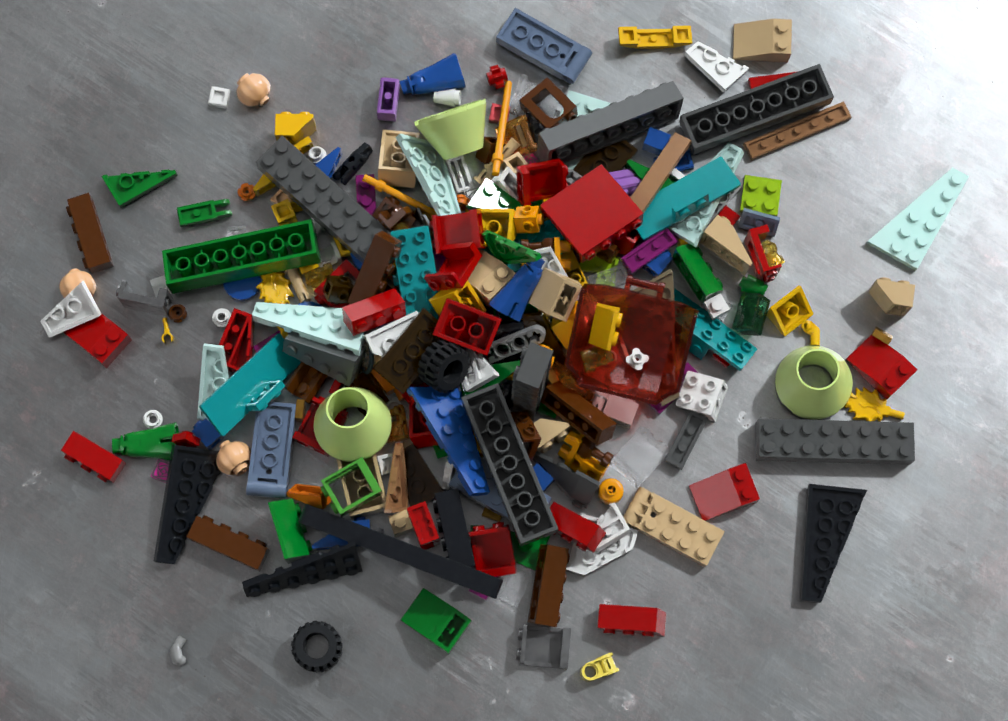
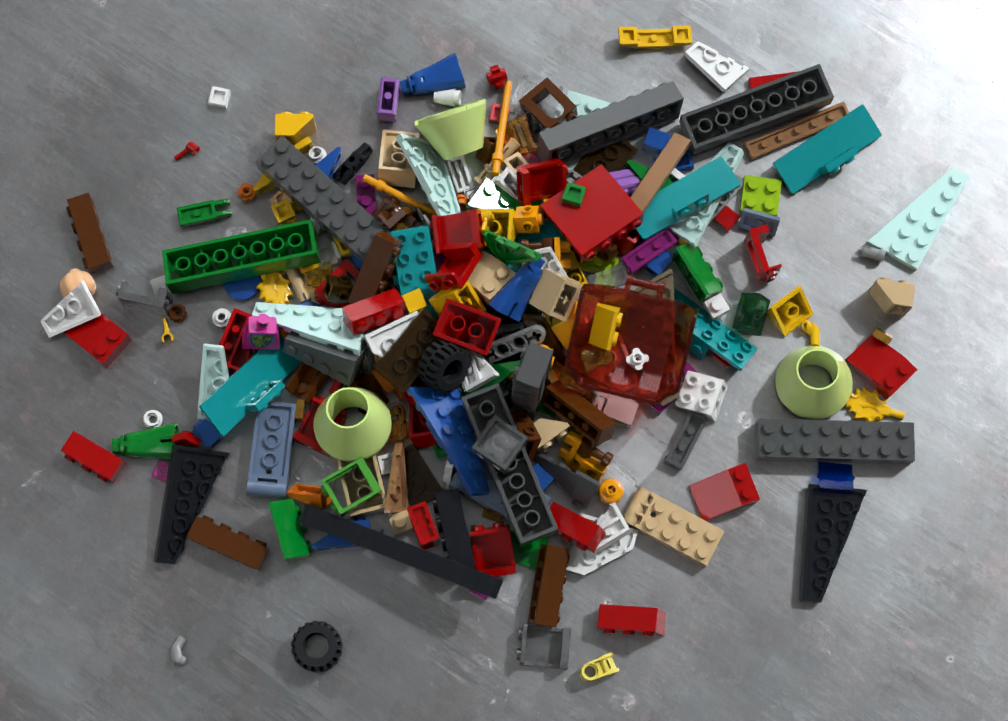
green wing [101,169,178,208] -> none
light nougat plant [216,440,251,476] -> none
light nougat plant [236,73,270,107] -> none
black wing [242,538,363,597] -> none
green slope [401,588,472,655] -> none
sand blue hinge [496,8,593,84] -> none
tan slope [699,214,752,276] -> none
tan slope [733,19,792,63] -> none
green brick [738,274,768,299] -> none
clear yellow plate [761,239,785,267] -> none
none -> red hand [174,142,200,161]
none -> dark pink torso [242,314,280,350]
none -> yellow tile [401,288,427,313]
none -> piece [472,415,528,474]
none -> yellow hand [480,209,495,233]
none -> green tile [562,182,586,207]
none -> teal bracket [773,104,882,194]
none -> clear blue piece [816,462,855,493]
none -> light grey pin [861,245,886,263]

